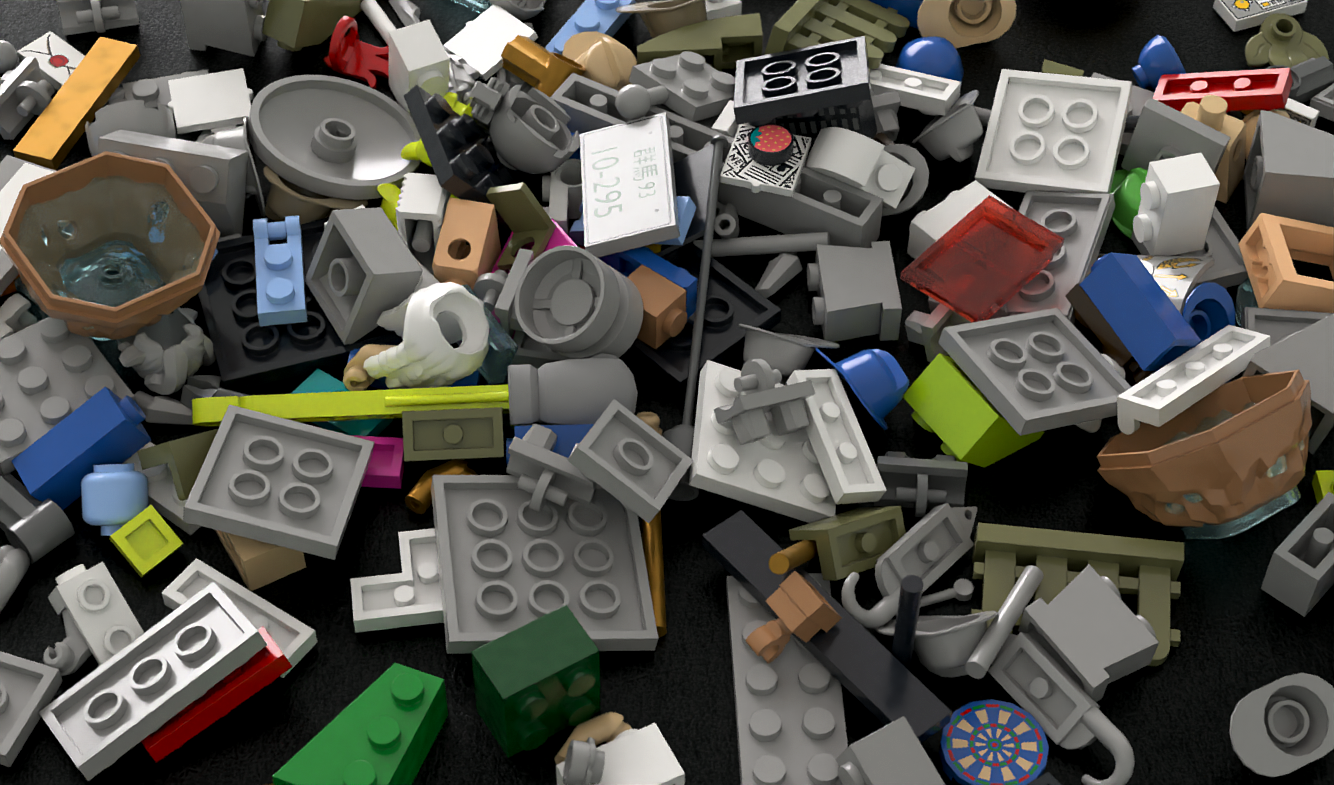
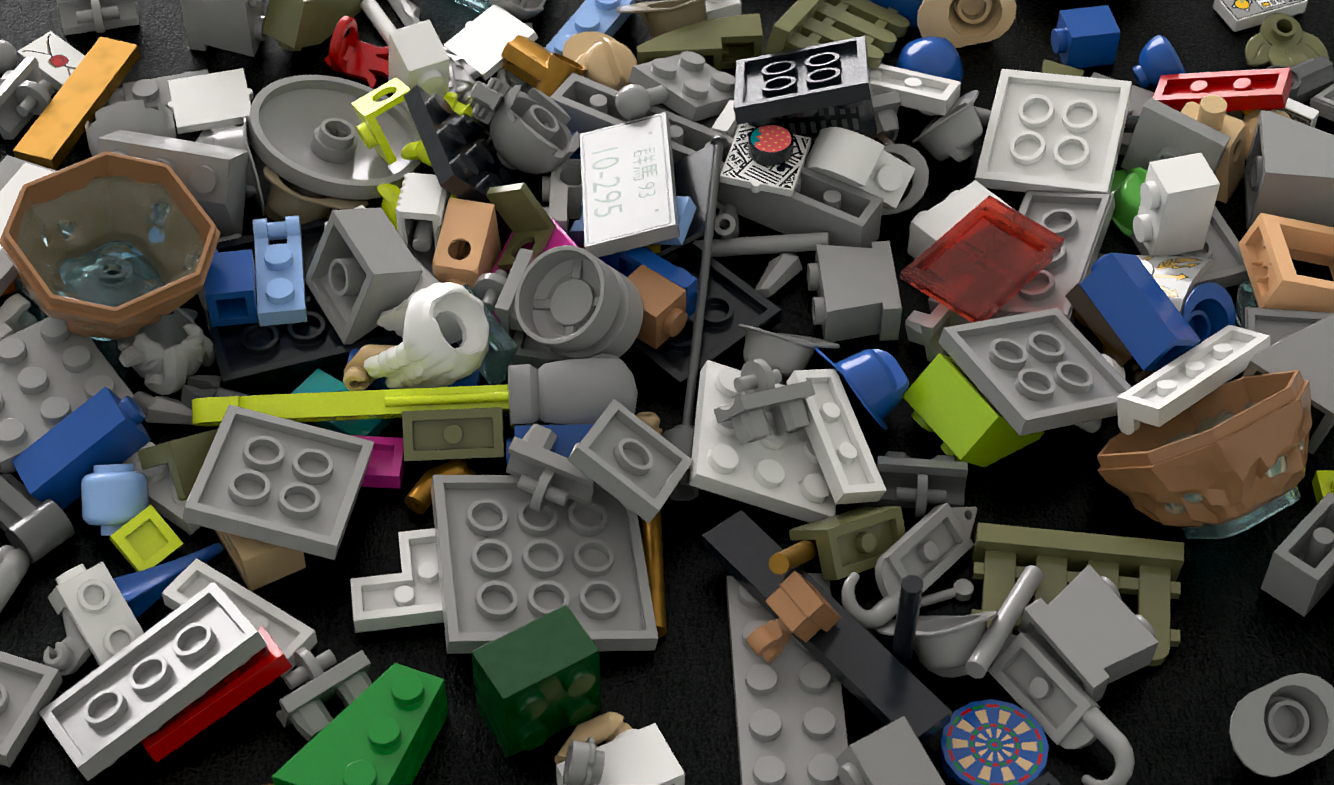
none -> blue piece [113,543,224,619]
none -> blue brick [205,249,259,327]
none -> light grey hips [276,647,372,742]
none -> neon yellow bracket [351,77,410,165]
none -> blue brick [1051,5,1121,68]

